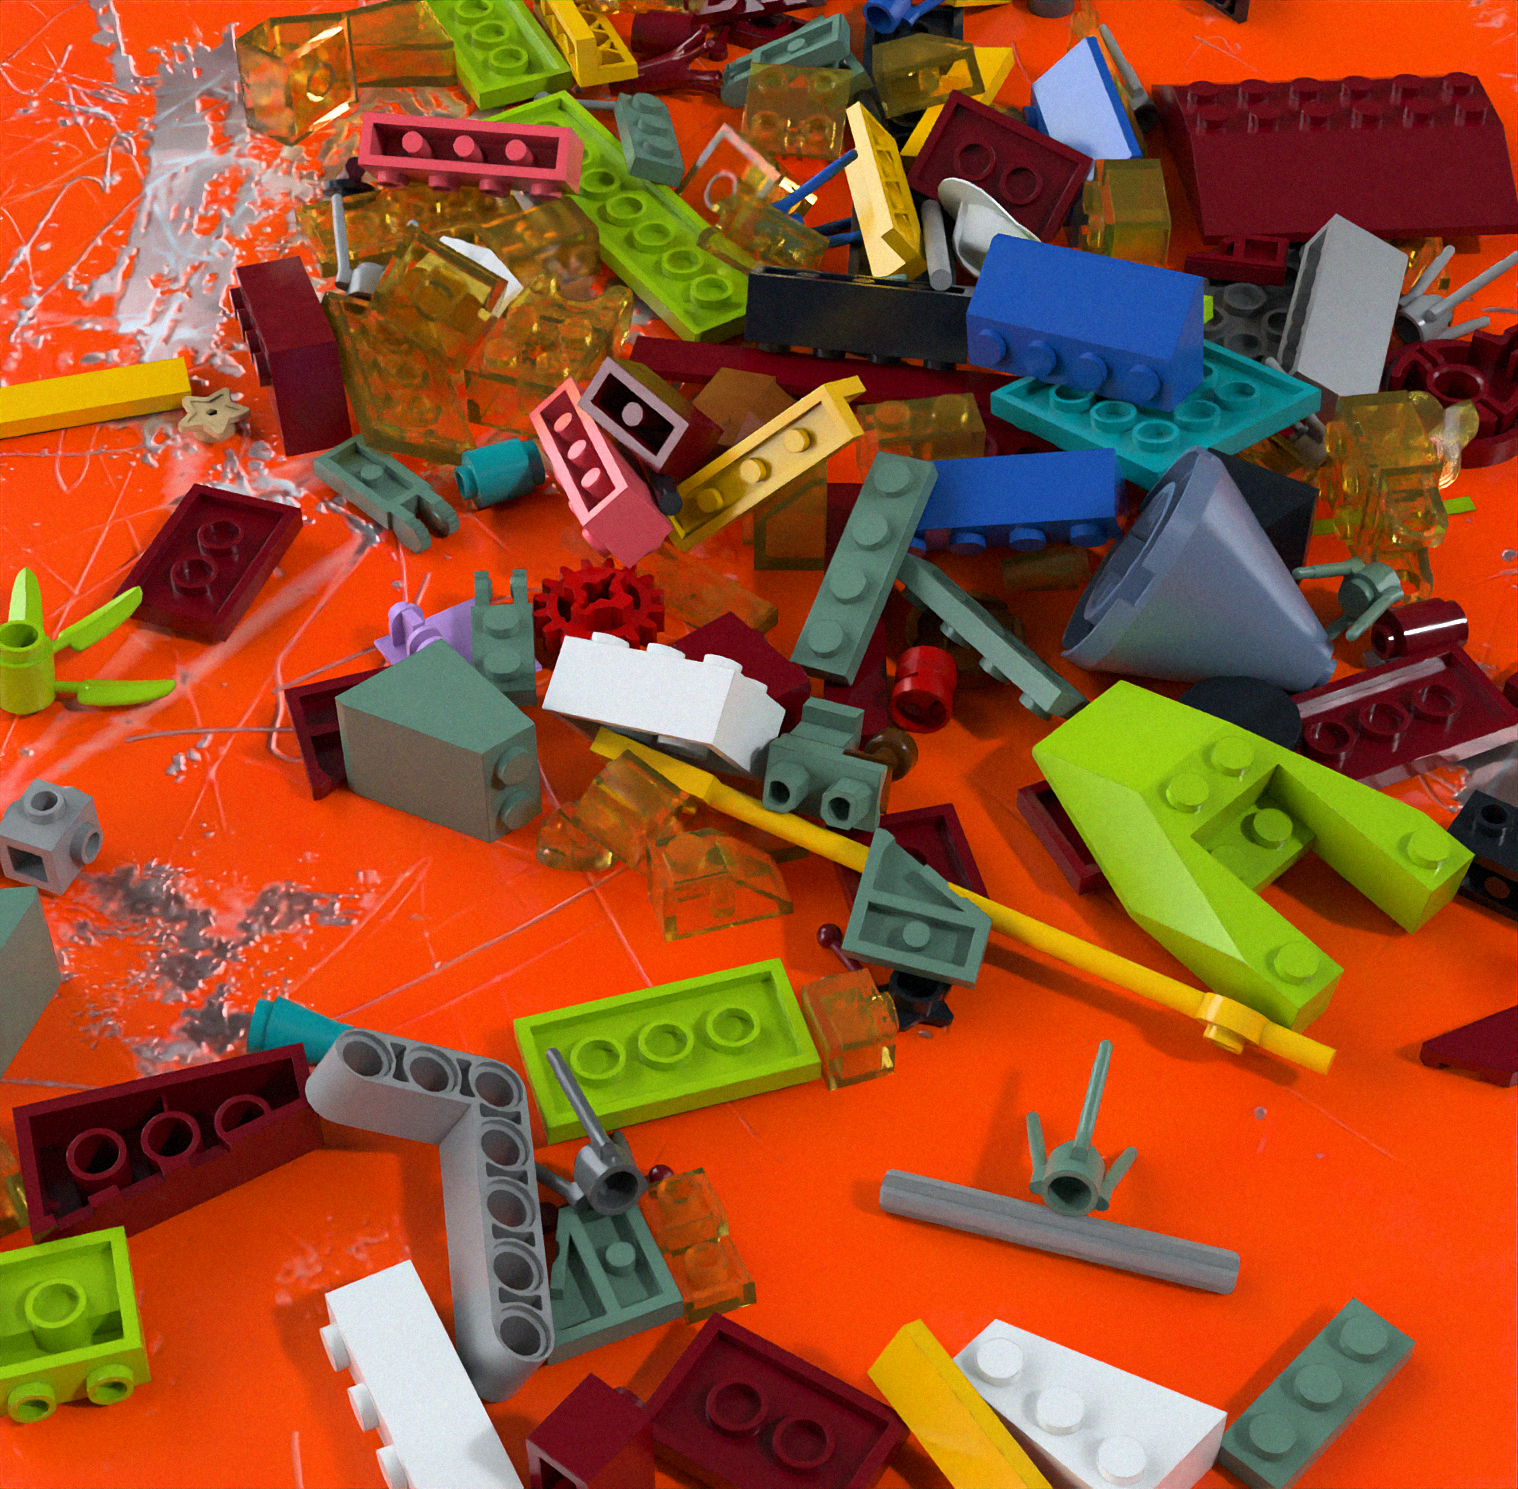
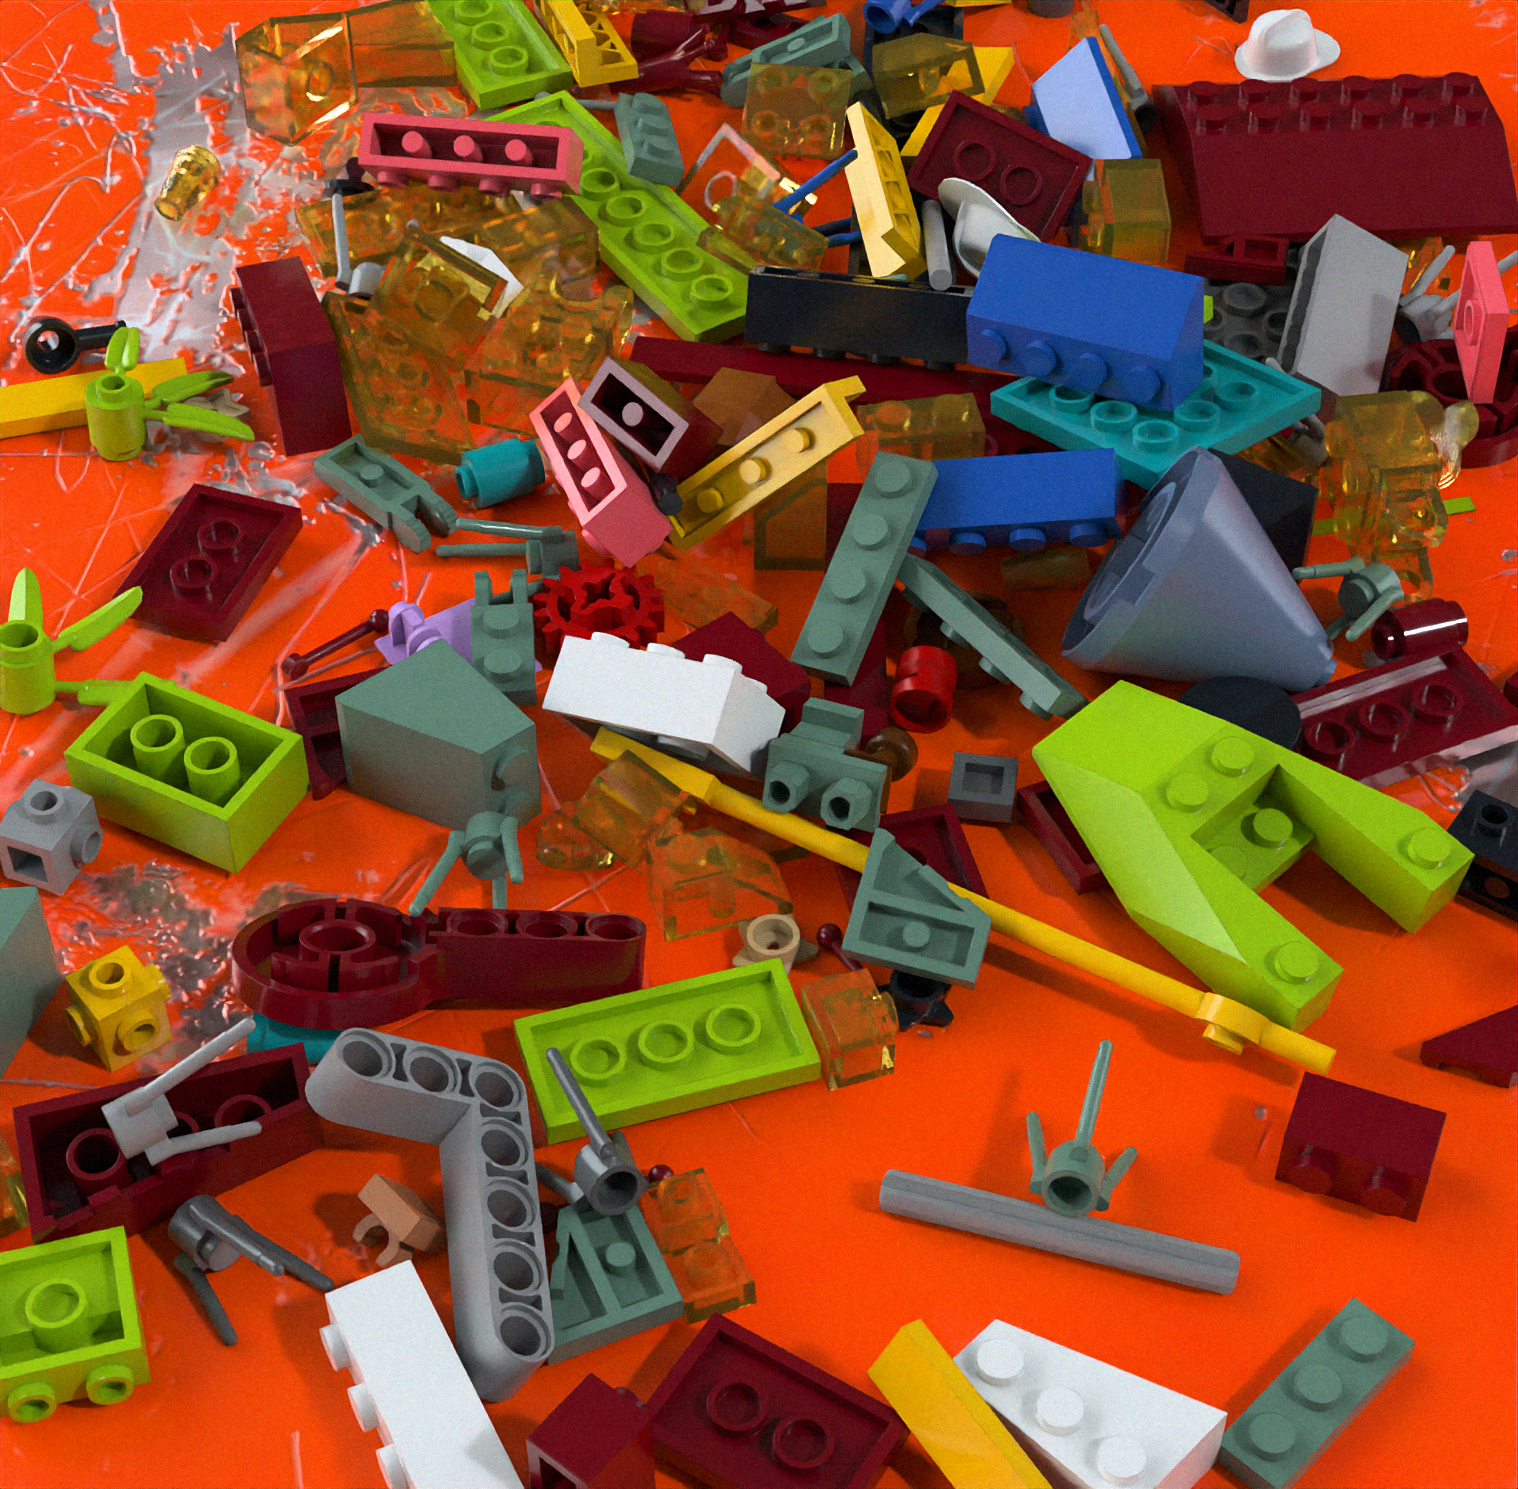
none -> black bar [22,315,127,374]
none -> lime brick [64,671,311,874]
none -> yellow brick [64,945,173,1073]
none -> lime plant [85,327,255,461]
none -> light grey plant [101,1018,262,1166]
none -> clear yellow cone [154,145,222,221]
none -> dark grey plant [168,1194,334,1346]
none -> dark red beam [232,898,647,1030]
none -> dark red hinge [281,608,389,680]
none -> nougat tile [353,1173,447,1269]
none -> sand green plant [408,811,524,917]
none -> sand green plant [436,518,579,605]
none -> tan plate [732,914,819,977]
none -> dark grey plate [947,752,1019,823]
none -> white piece [1234,9,1341,80]
none -> dark red brick [1275,1071,1447,1222]
none -> coral plate [1452,241,1510,404]

